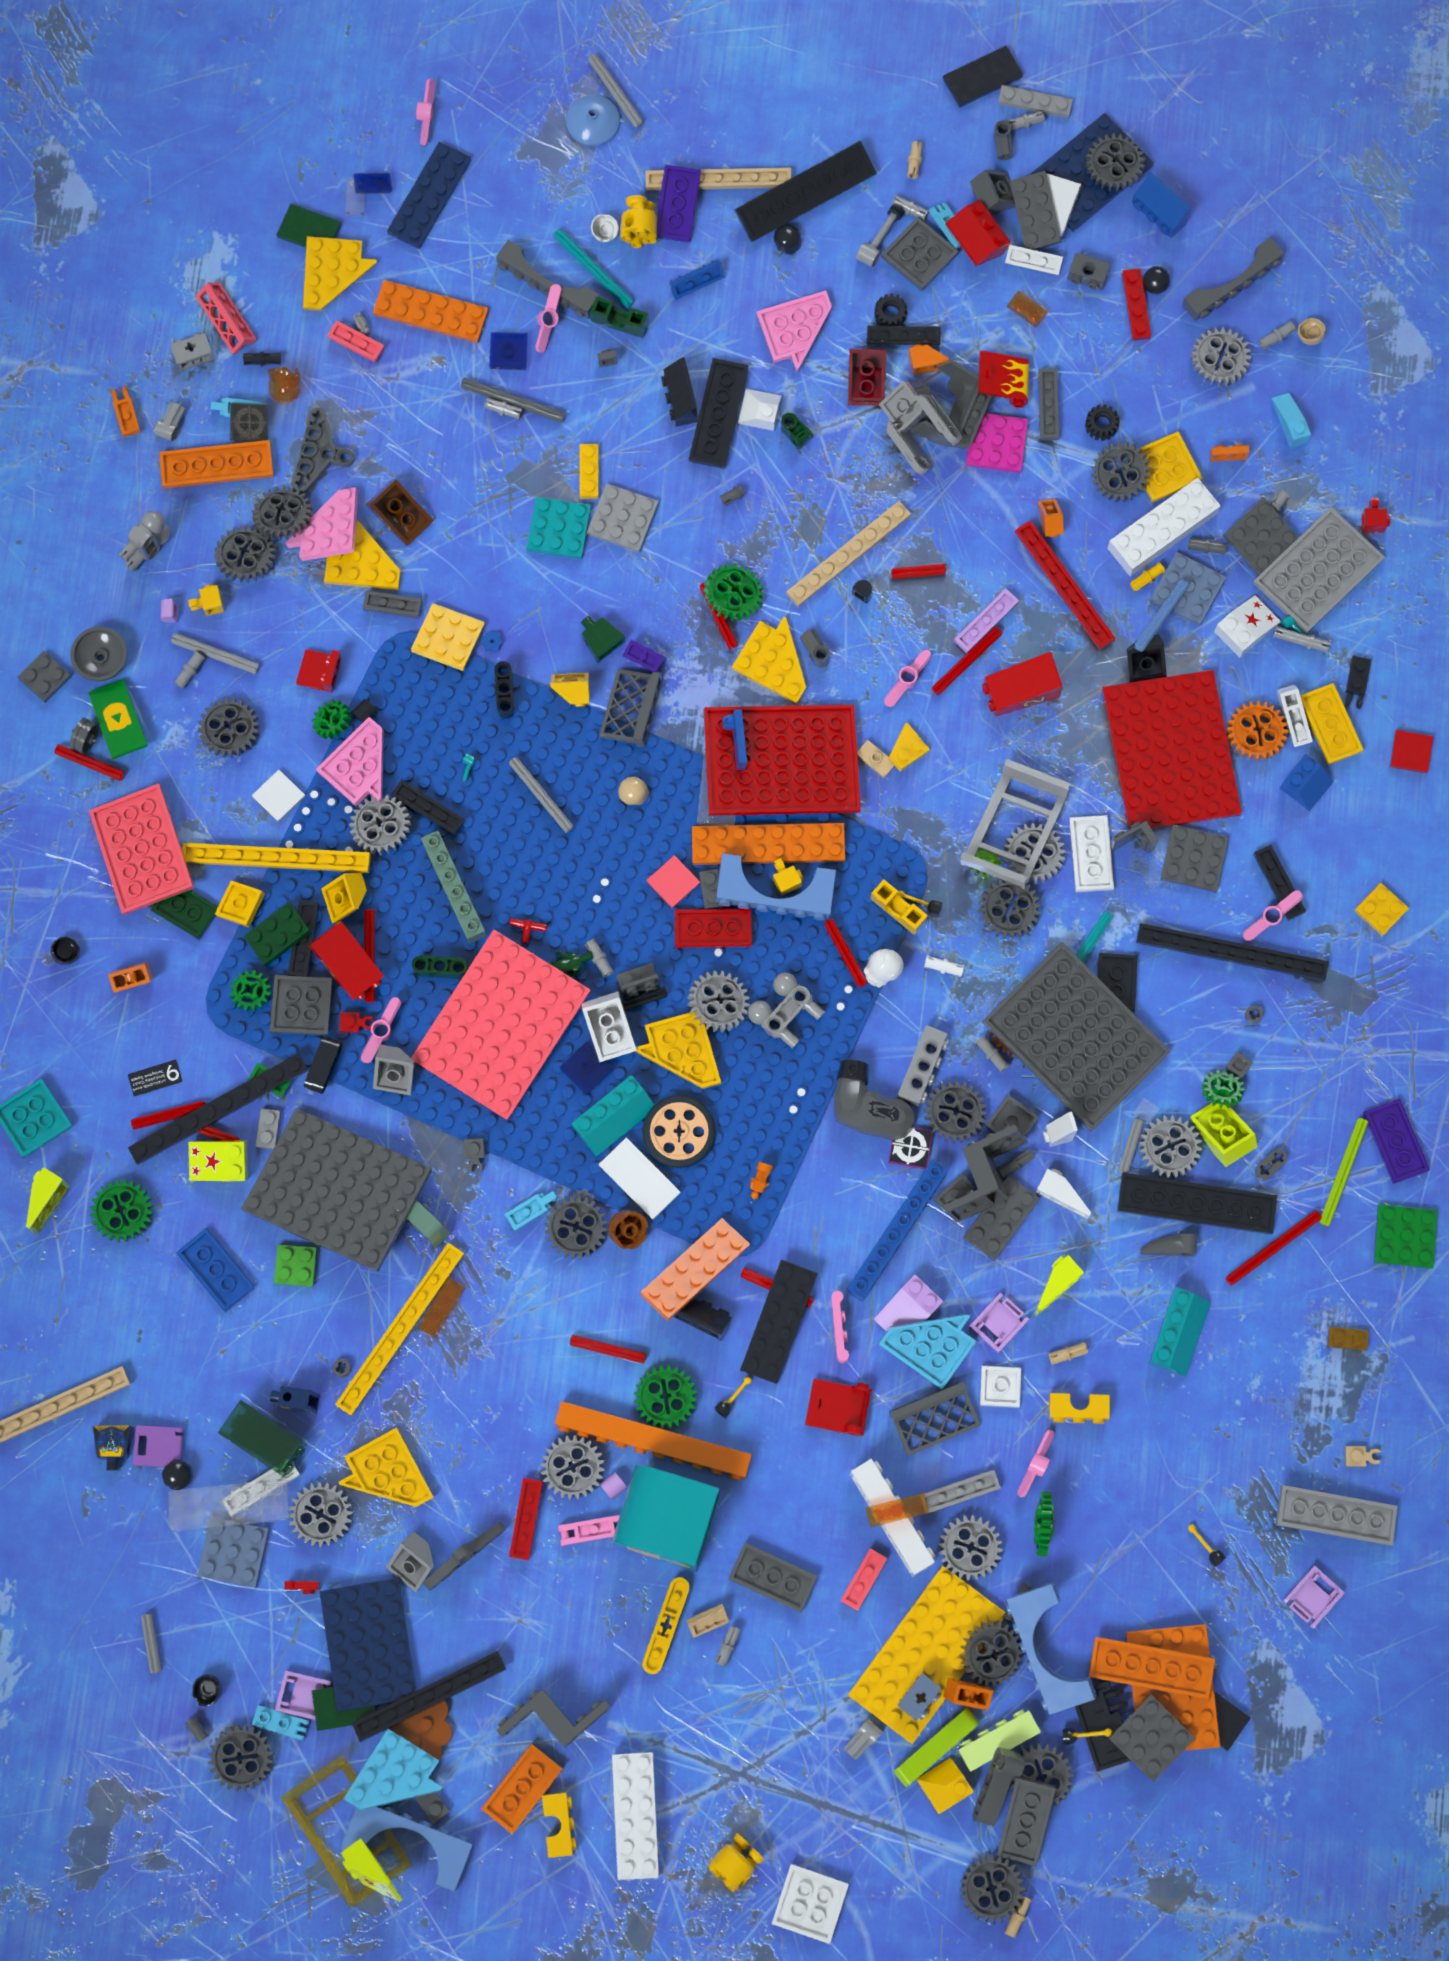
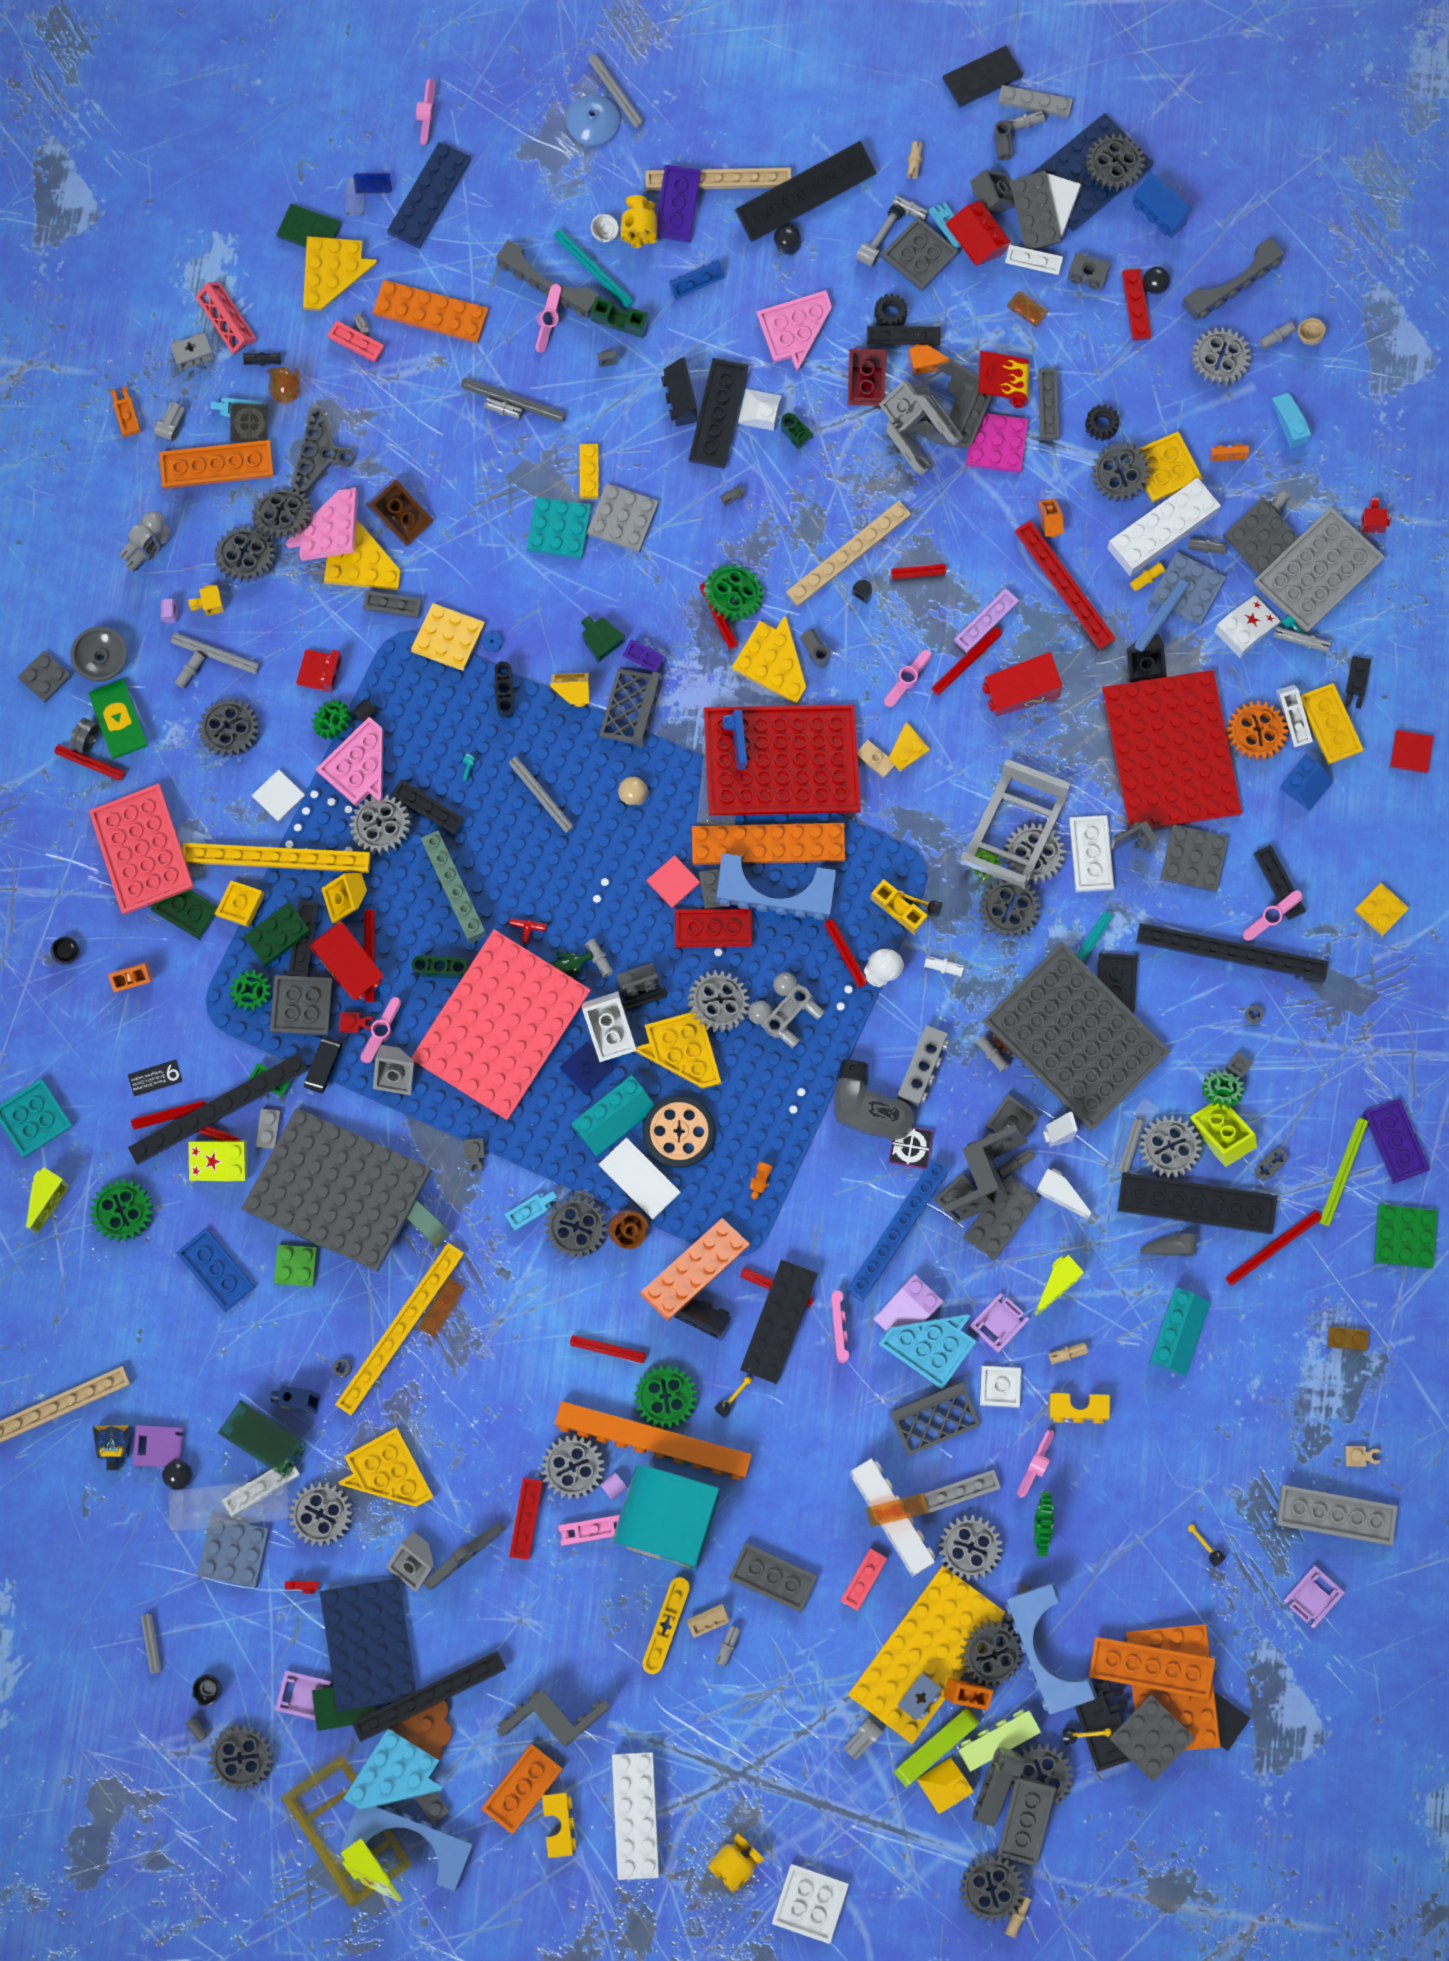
medium azure hinge [252,1705,310,1741] -> none
clear blue plate [489,332,528,370] -> none
yellow brick [773,858,804,897] -> none
red door [805,1378,872,1437] -> none
dark grey gear [924,1081,987,1144] -> none

